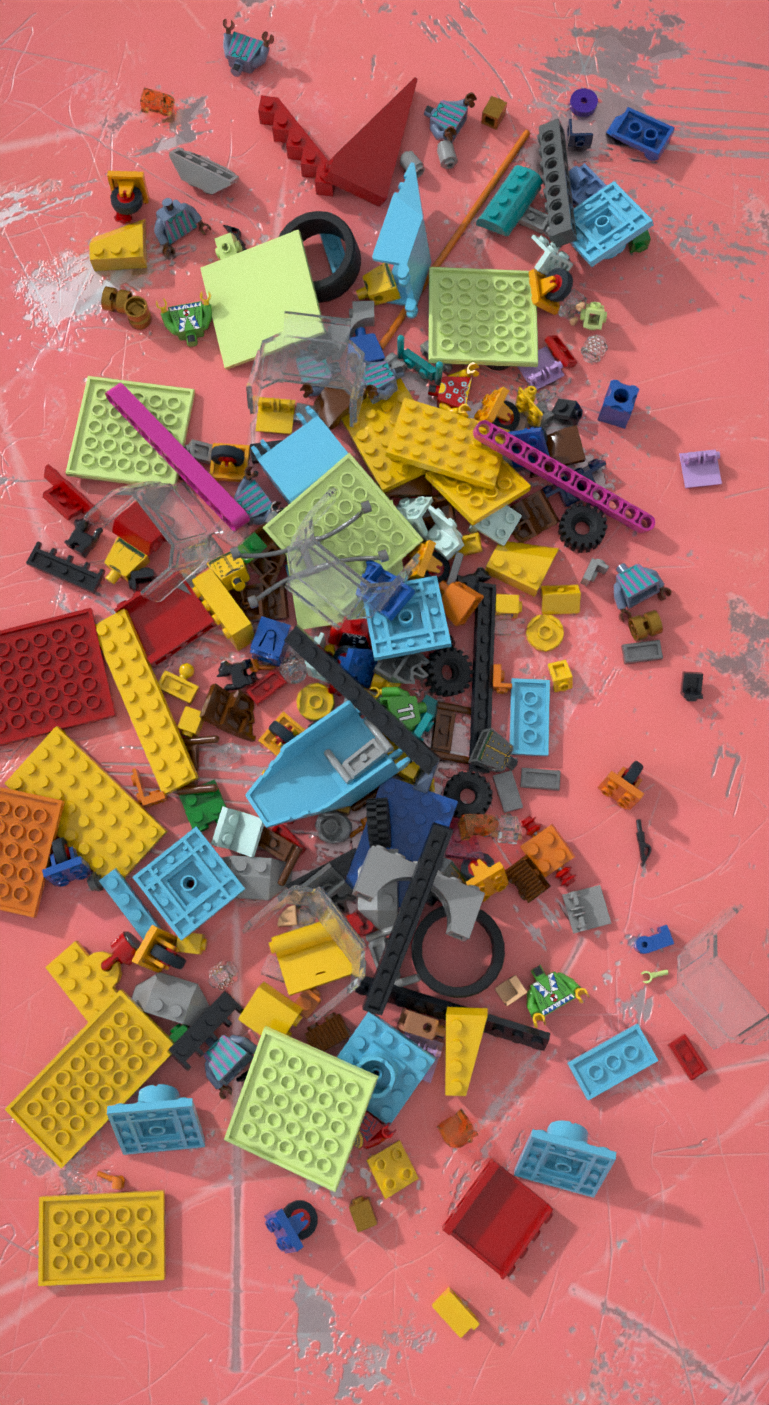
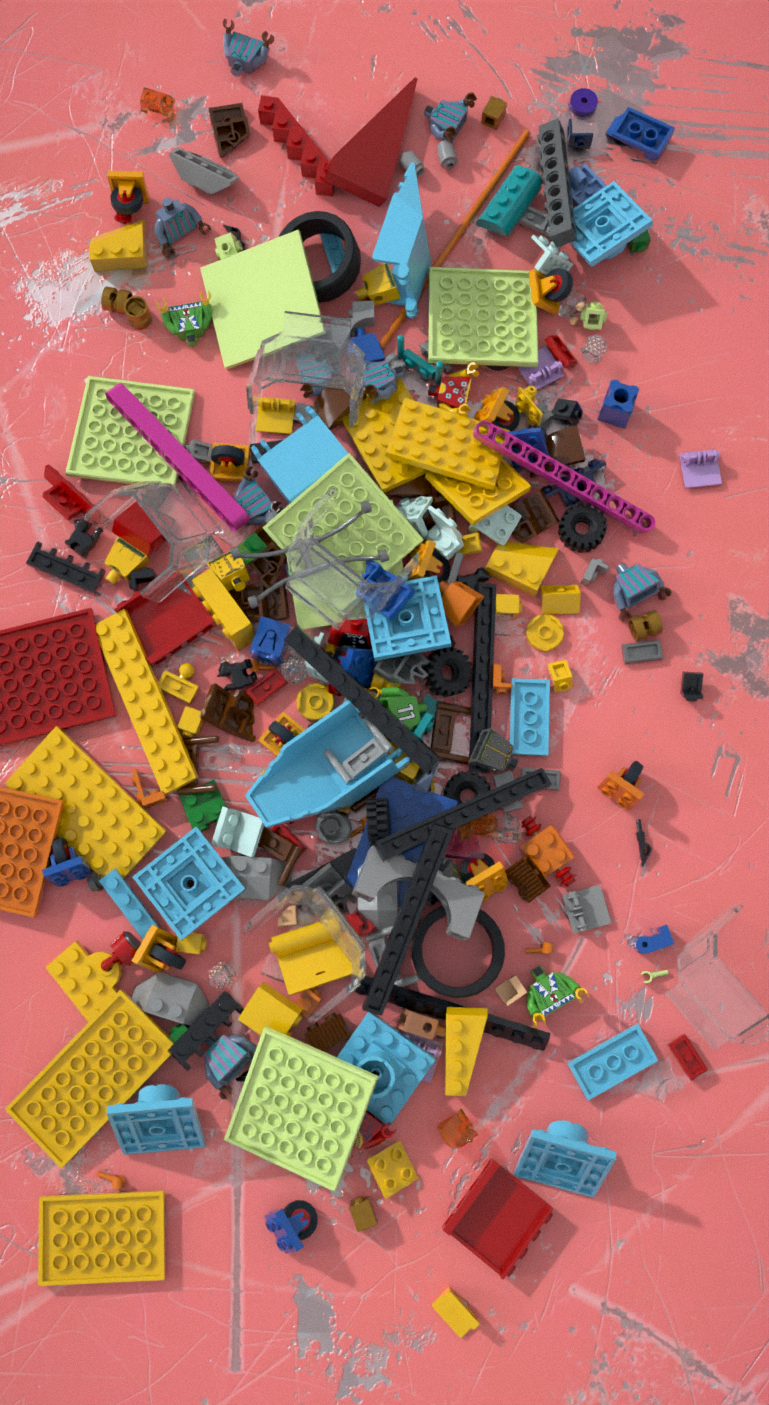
none -> reddish brown slope [208,103,250,158]
none -> black plate [374,768,552,862]
none -> orange hand [525,942,554,954]
none -> clear arm [635,1057,686,1102]

